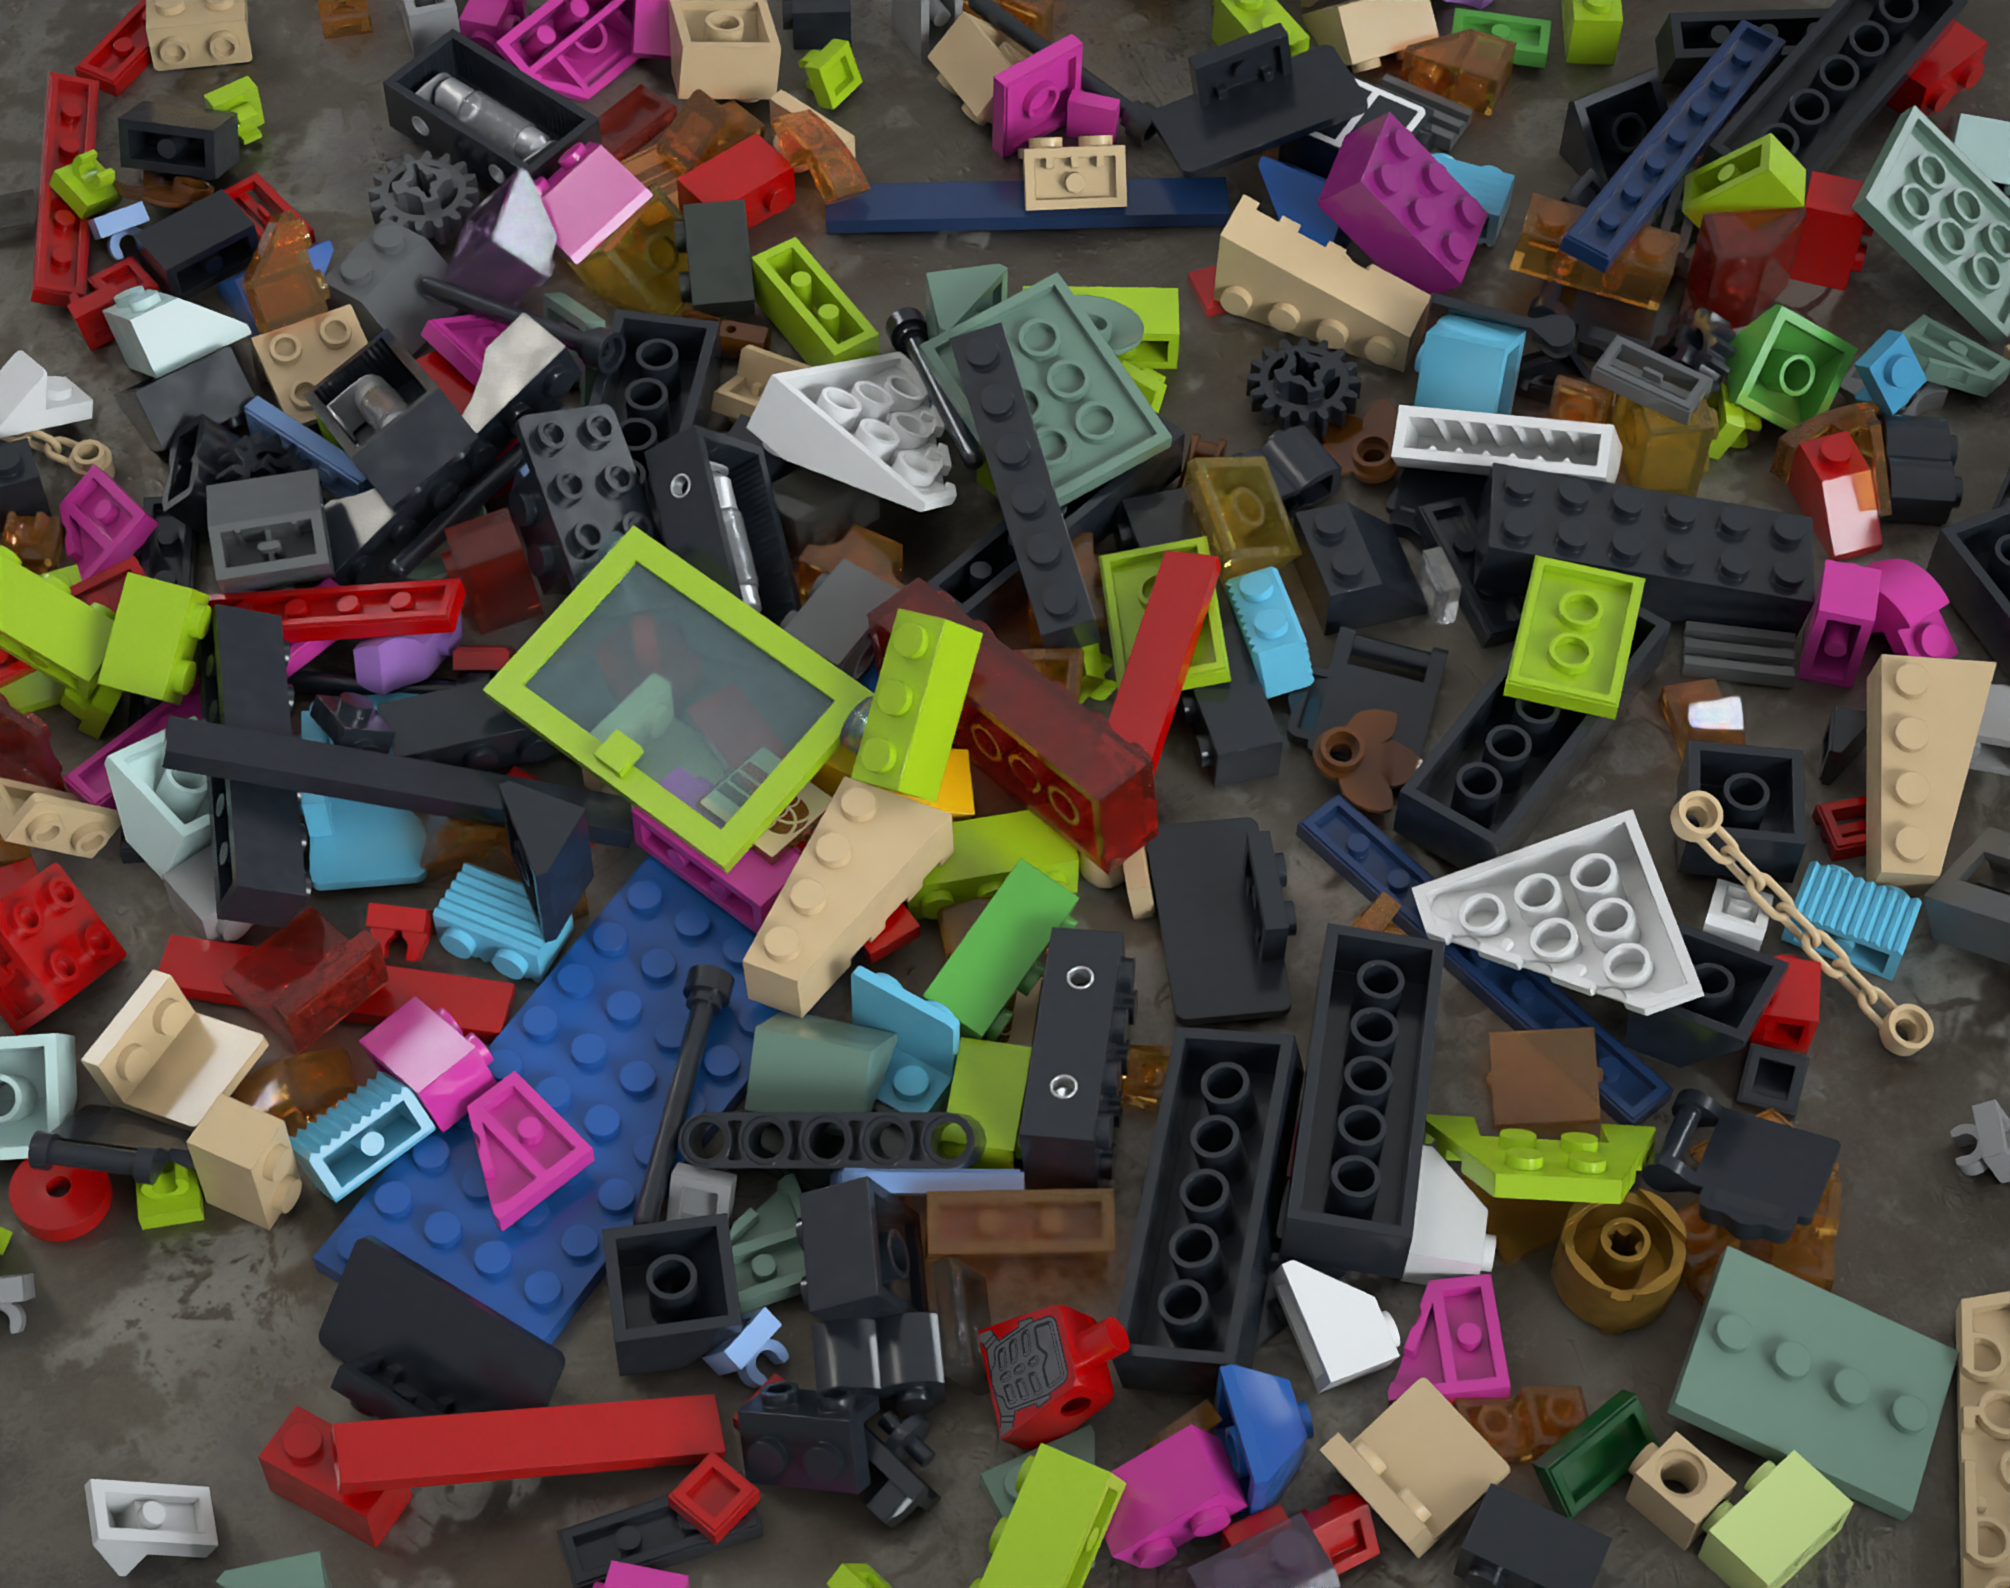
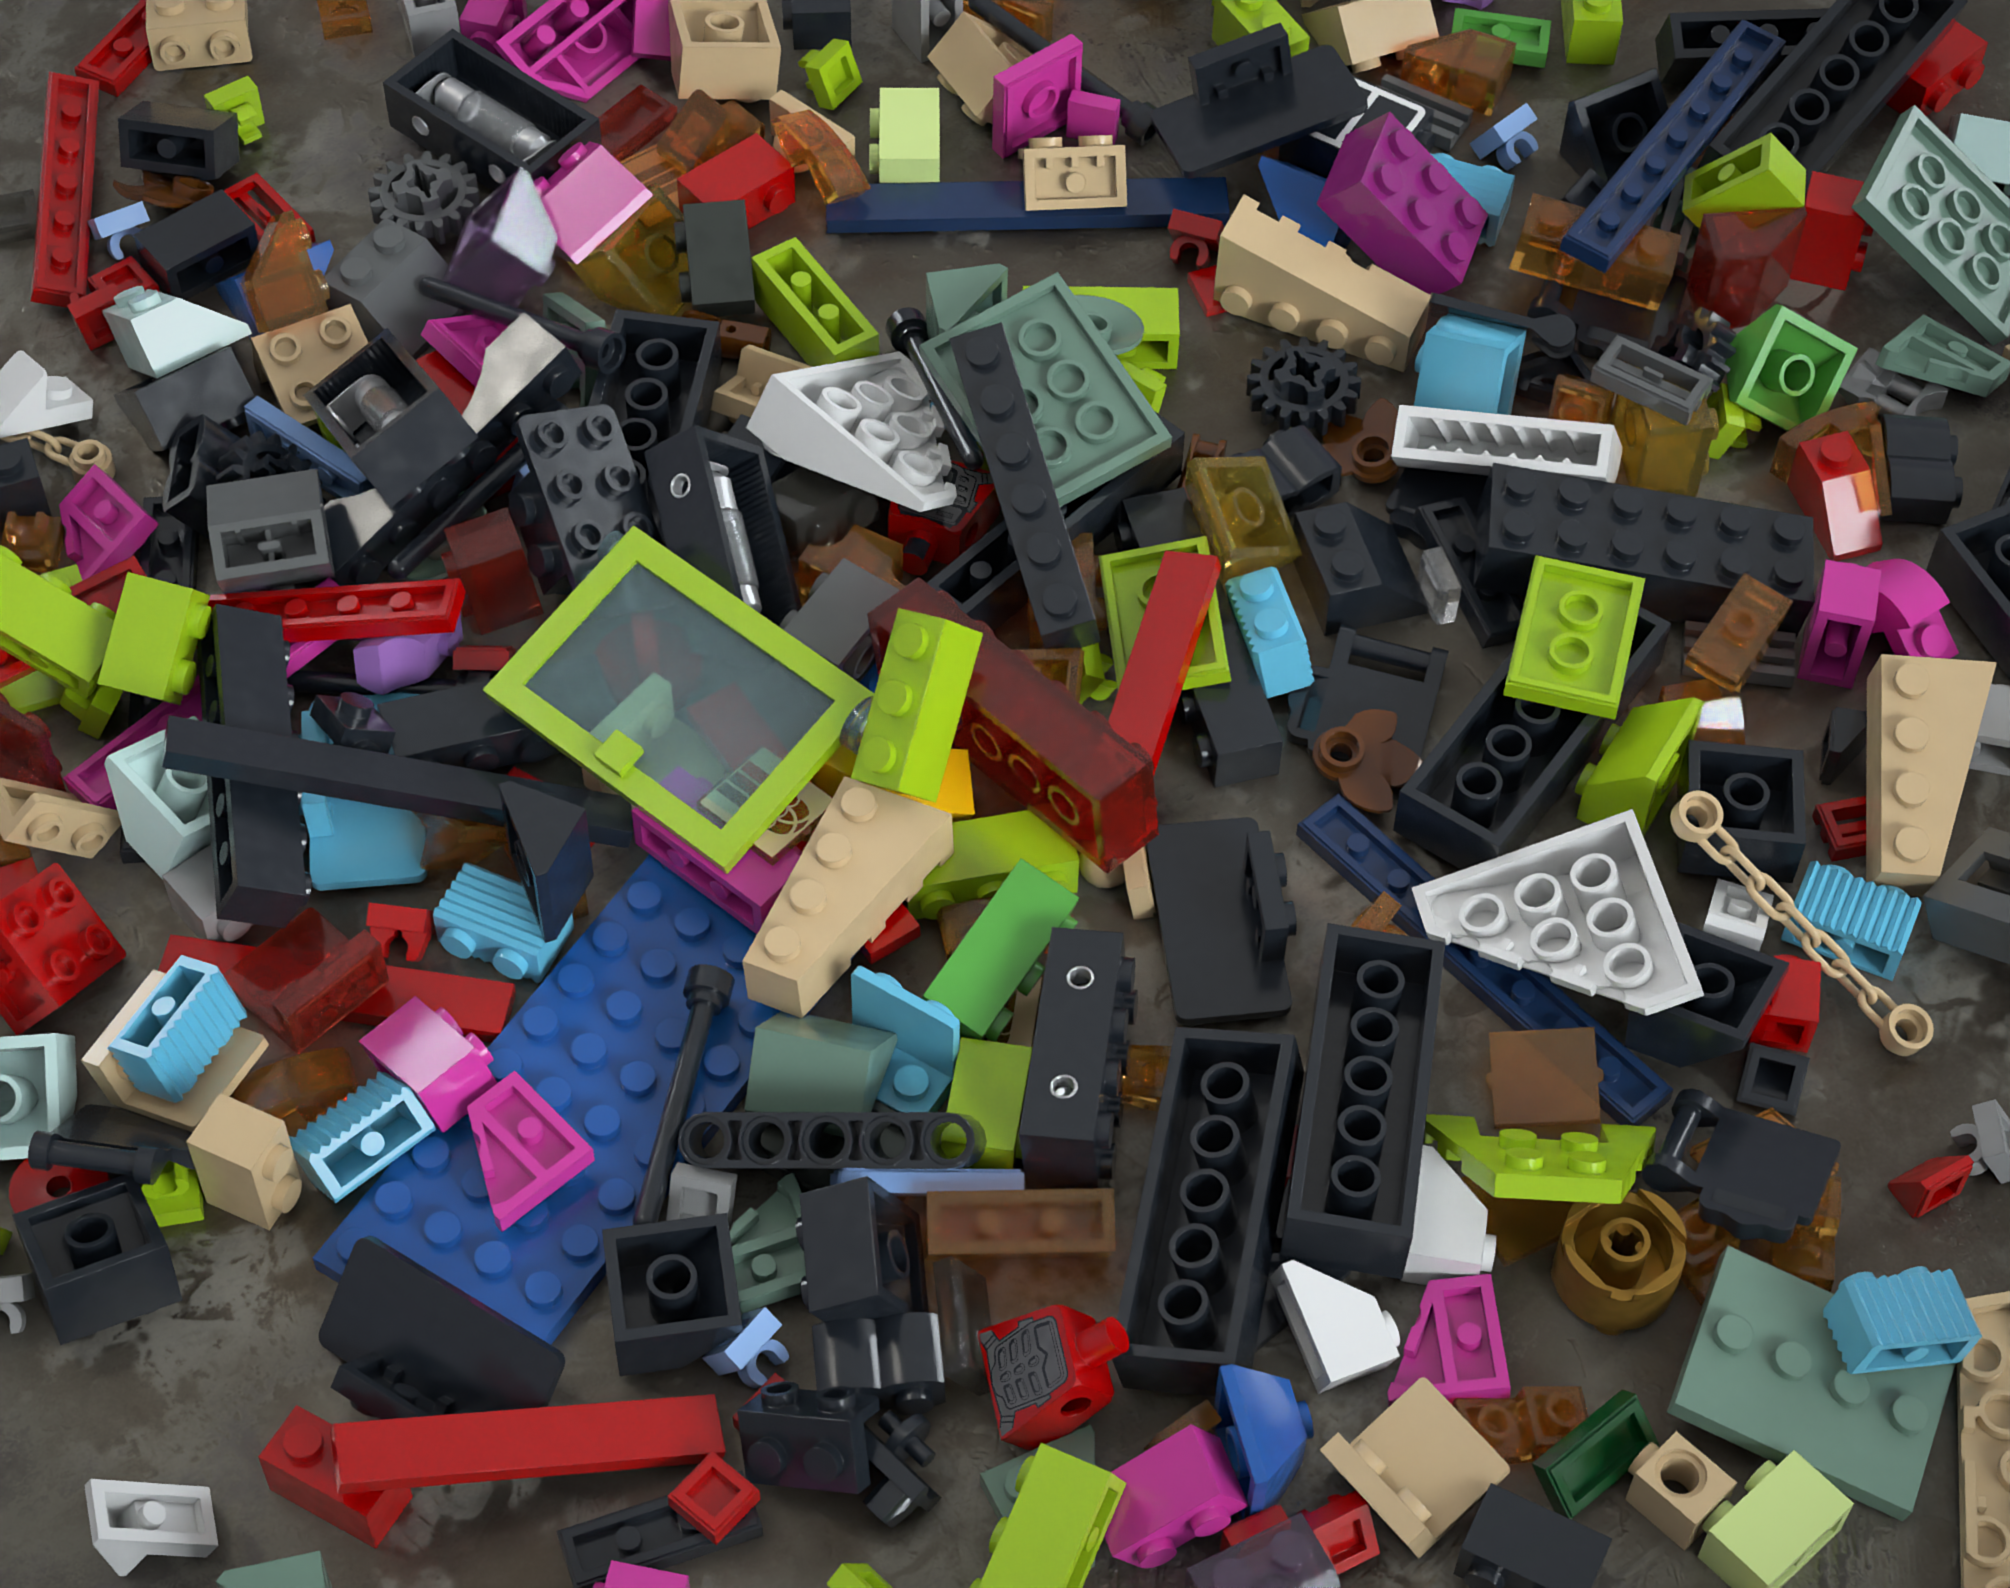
lime tile [49,149,123,220] -> none
dark azure bracket [1854,329,1927,415] -> none
none -> black slope [12,1175,183,1345]
none -> medium azure brick [107,955,247,1103]
none -> yellowish green brick [869,88,940,183]
none -> red torso [888,460,1001,575]
none -> red tile [1168,208,1225,270]
none -> light blue tile [1469,103,1539,171]
none -> lime slope [1575,697,1704,837]
none -> clear orange brick [1684,573,1793,693]
none -> medium azure brick [1823,1266,1982,1374]
none -> red slope [1887,1155,1974,1219]

